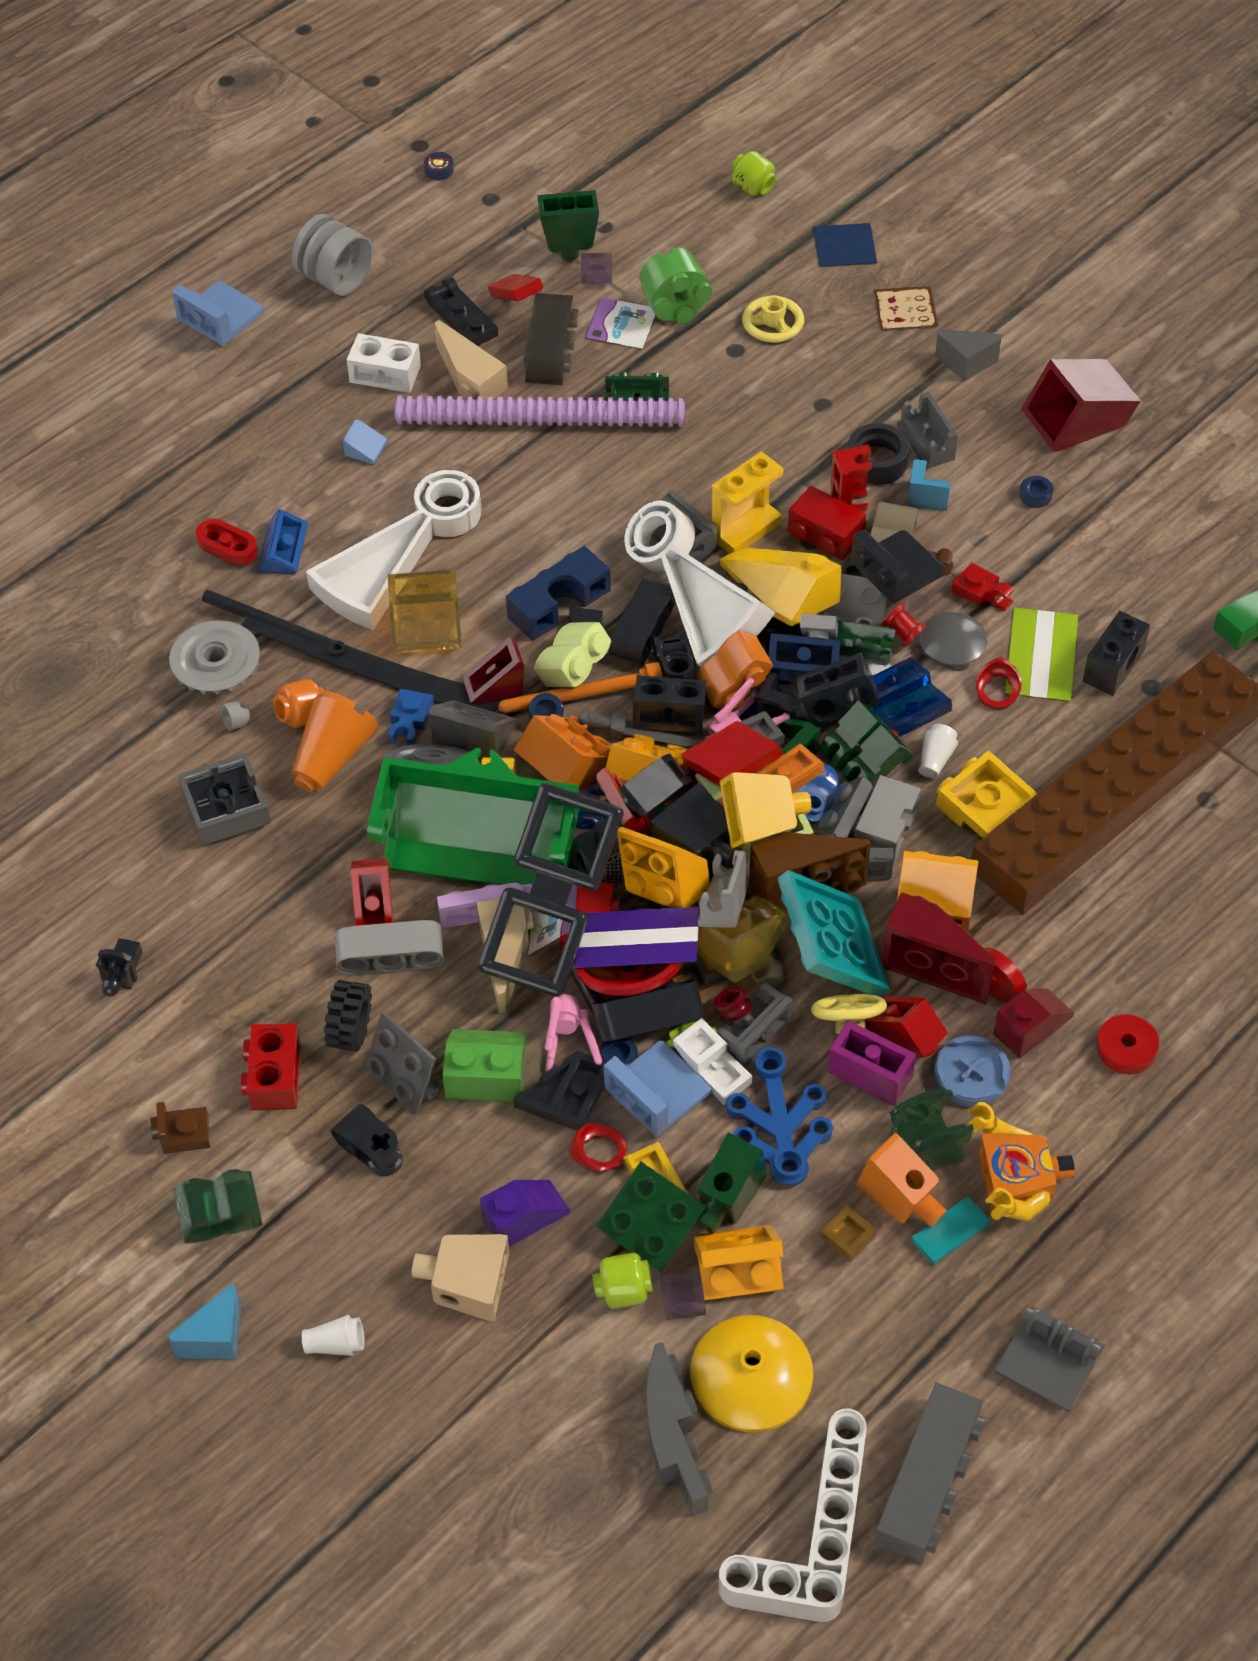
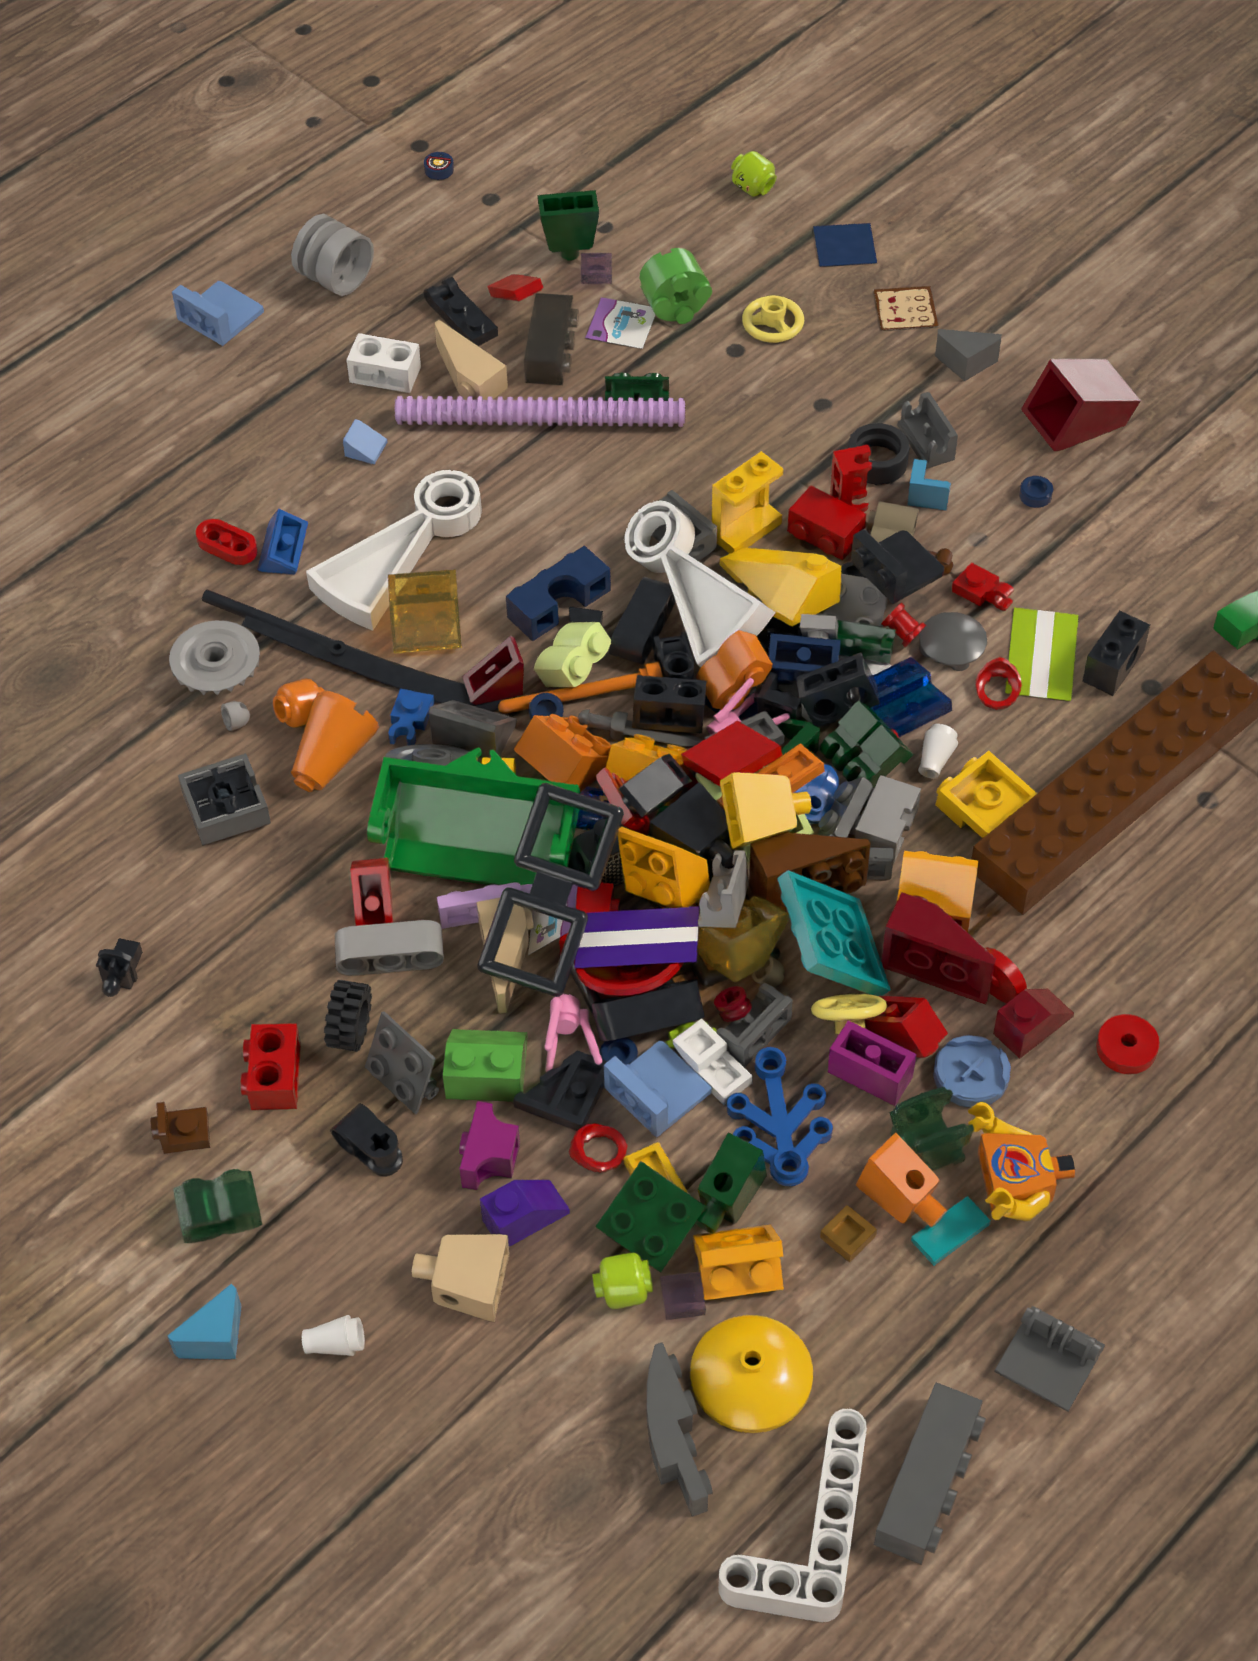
none -> magenta brick [459,1101,520,1190]

